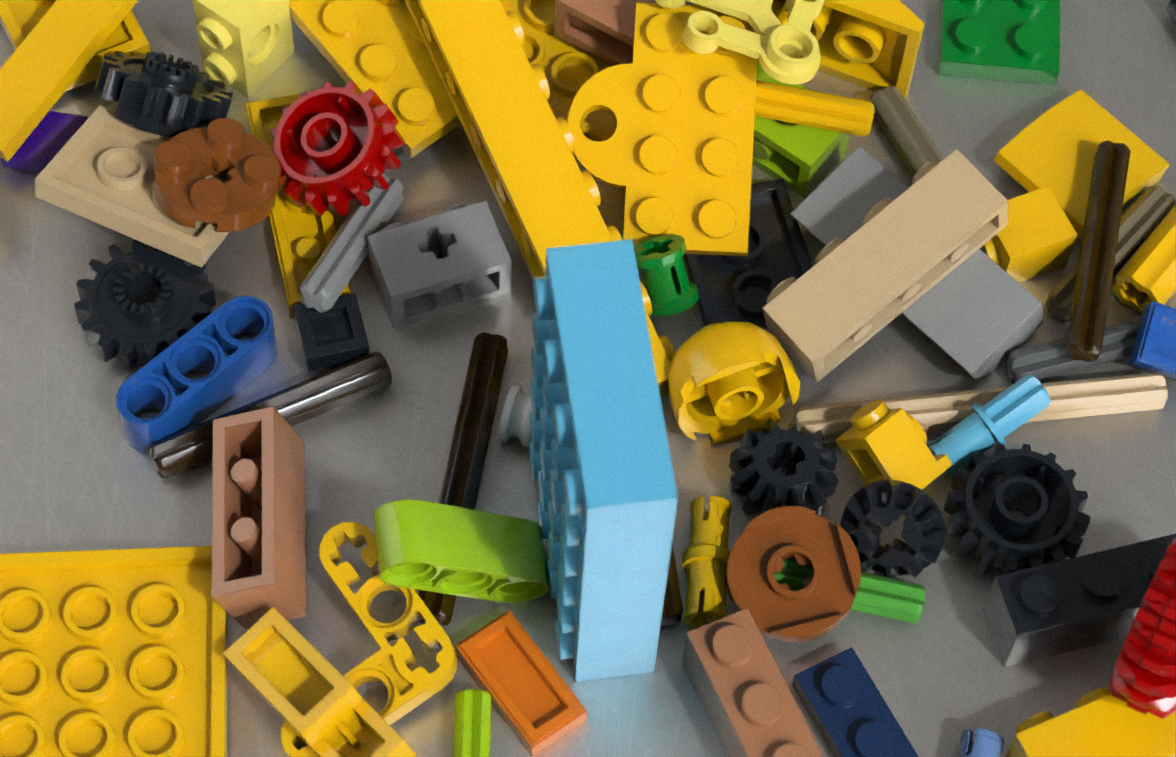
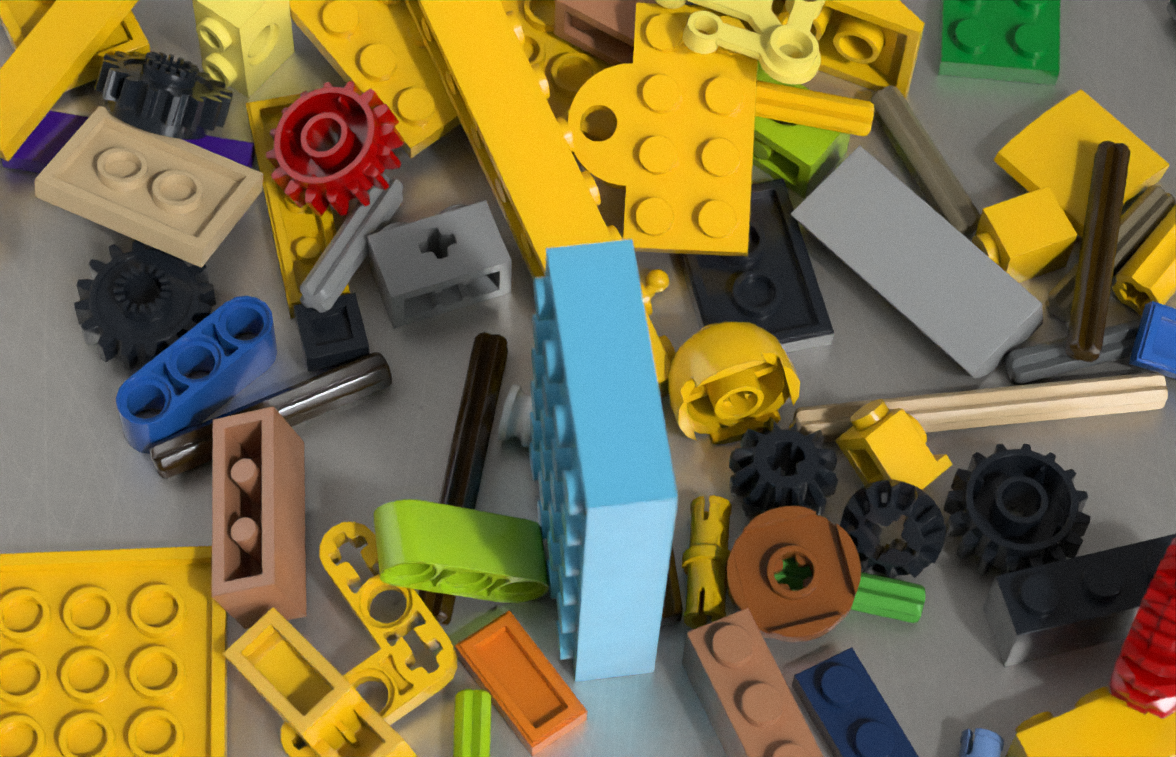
dark orange plate [154,118,281,232] -> none
green bush [634,234,699,316] -> none
tan brick [763,149,1008,383] -> none
medium azure axle [927,374,1051,478] -> none

